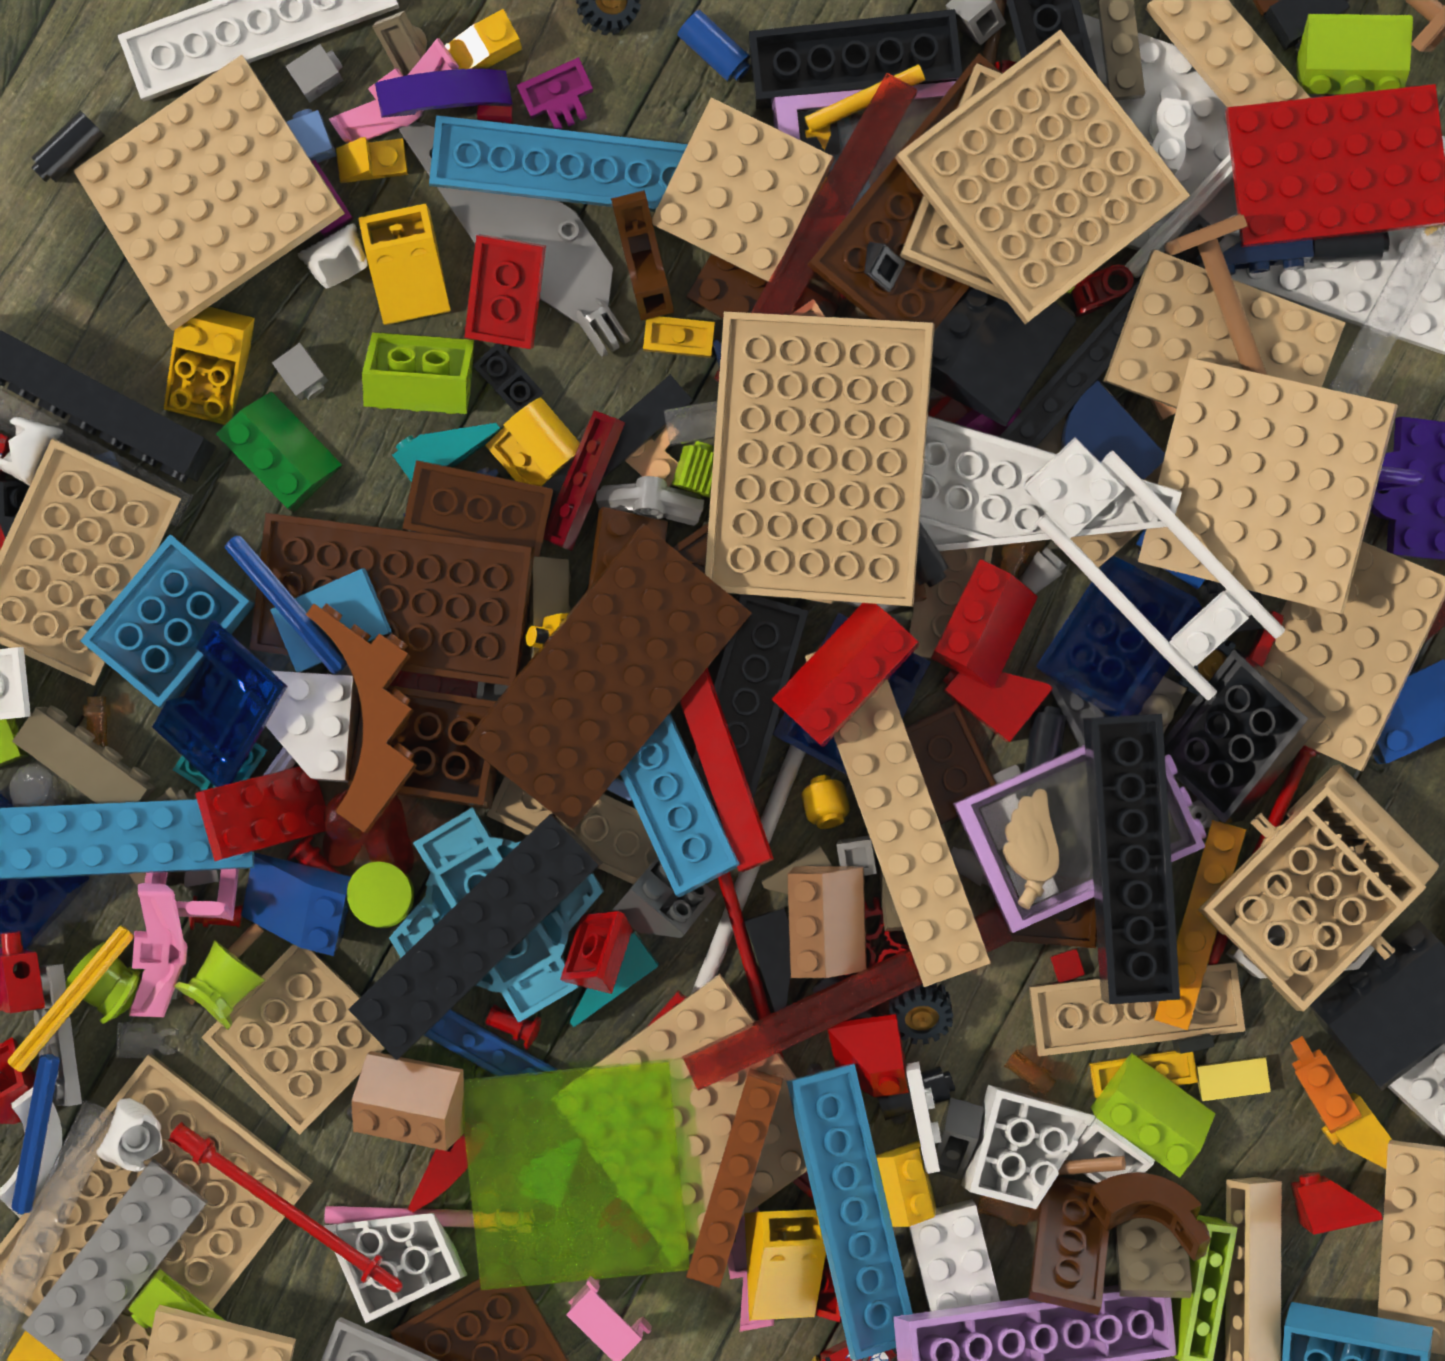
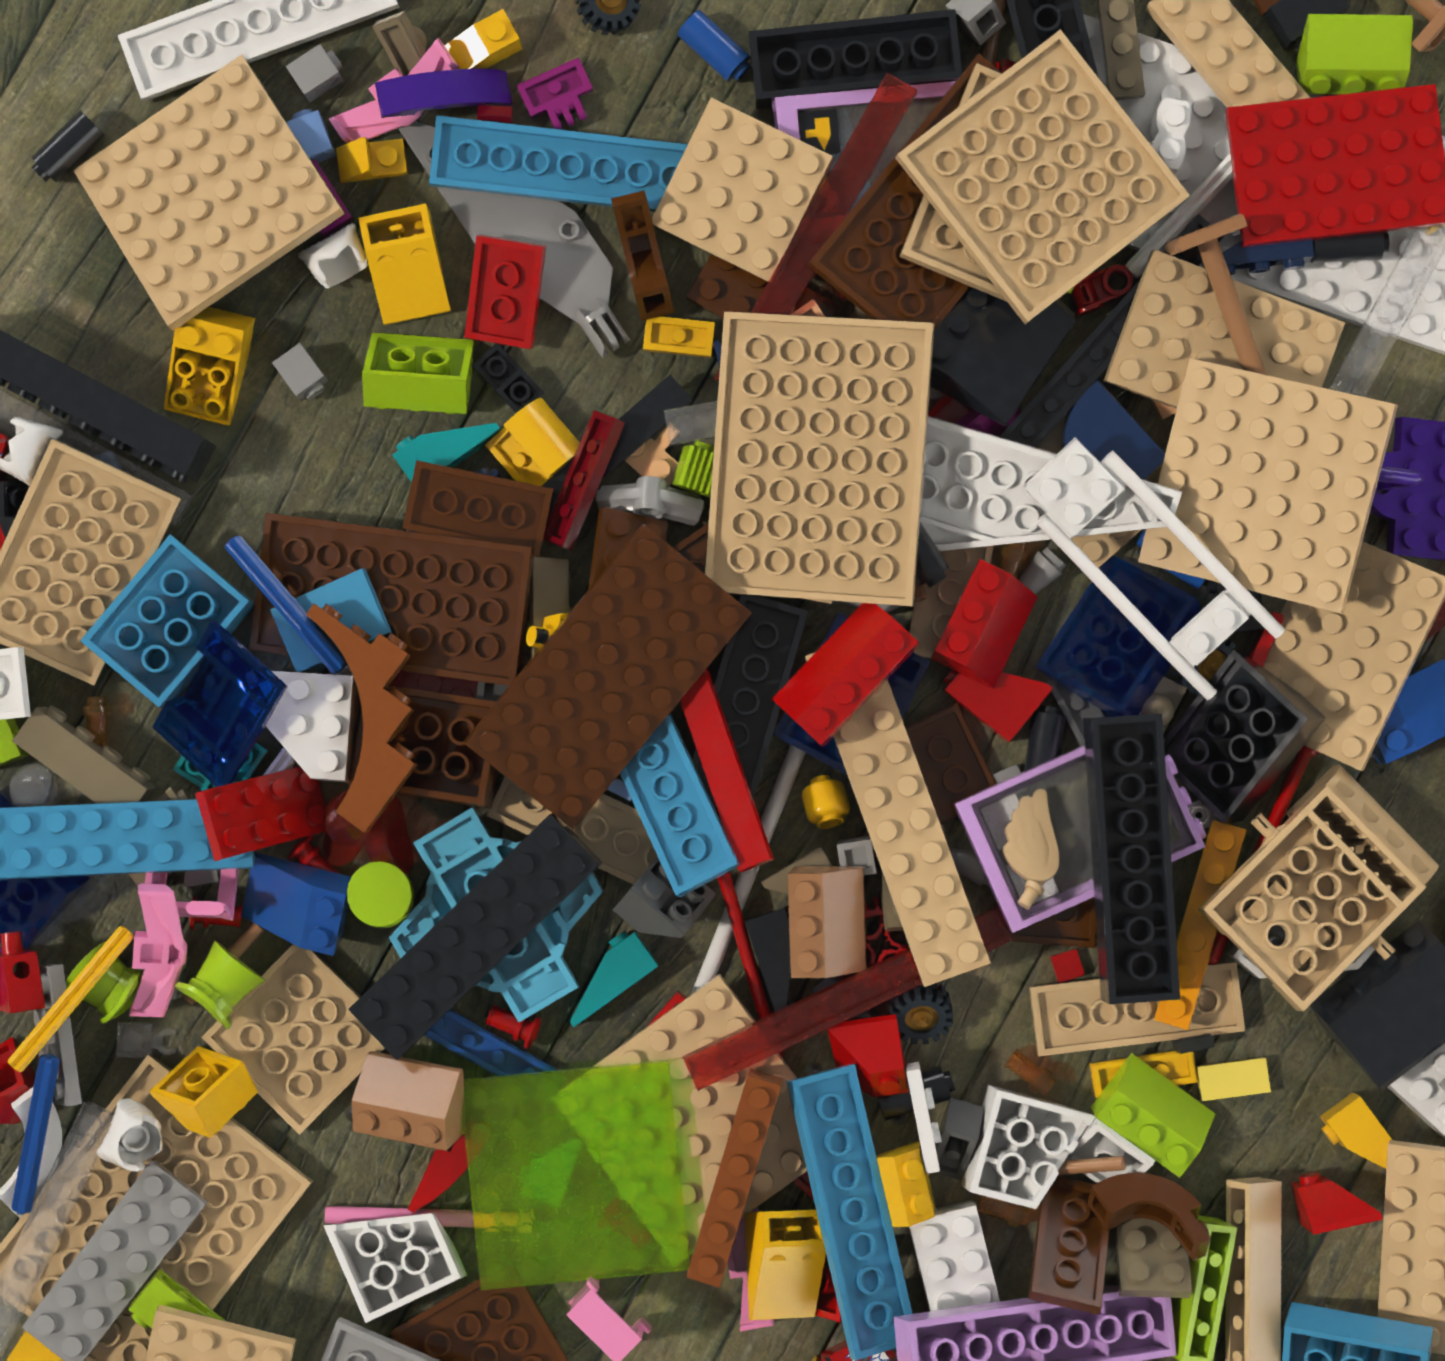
red bar [168,1122,403,1293] -> none
green slope [216,391,343,513] -> none
red slope [560,911,633,994] -> none
yellow piece [805,64,925,133] -> none
black slope [864,242,906,293] -> none
orange hinge [1290,1036,1362,1134] -> none
none -> yellow slope [150,1046,258,1138]

